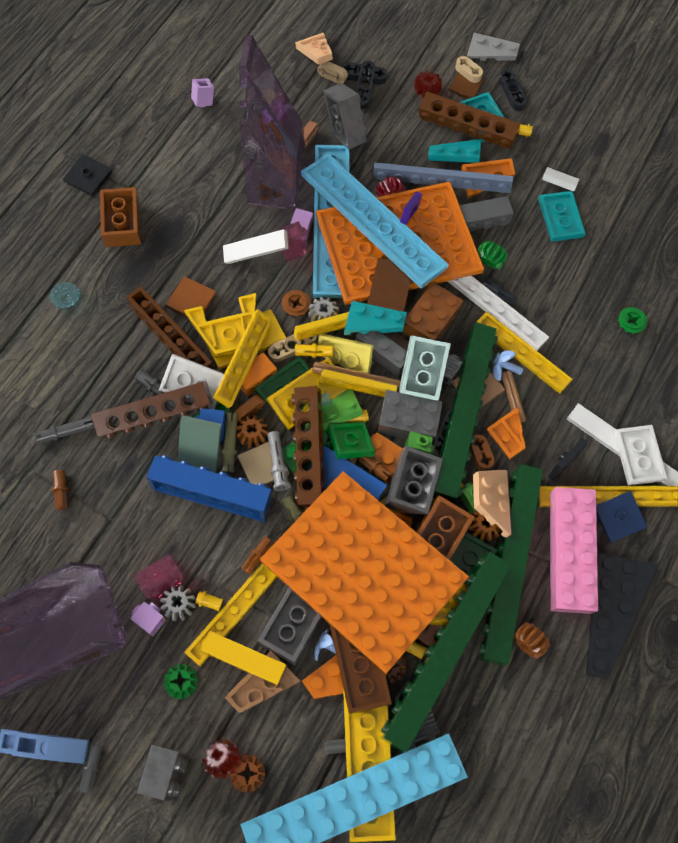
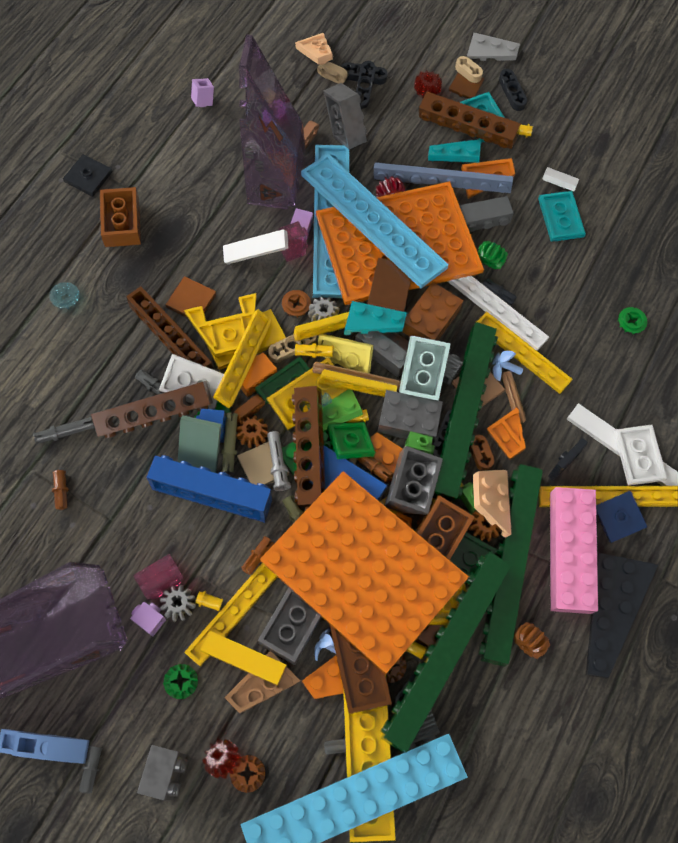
dark purple tile [400,191,422,225] -> none

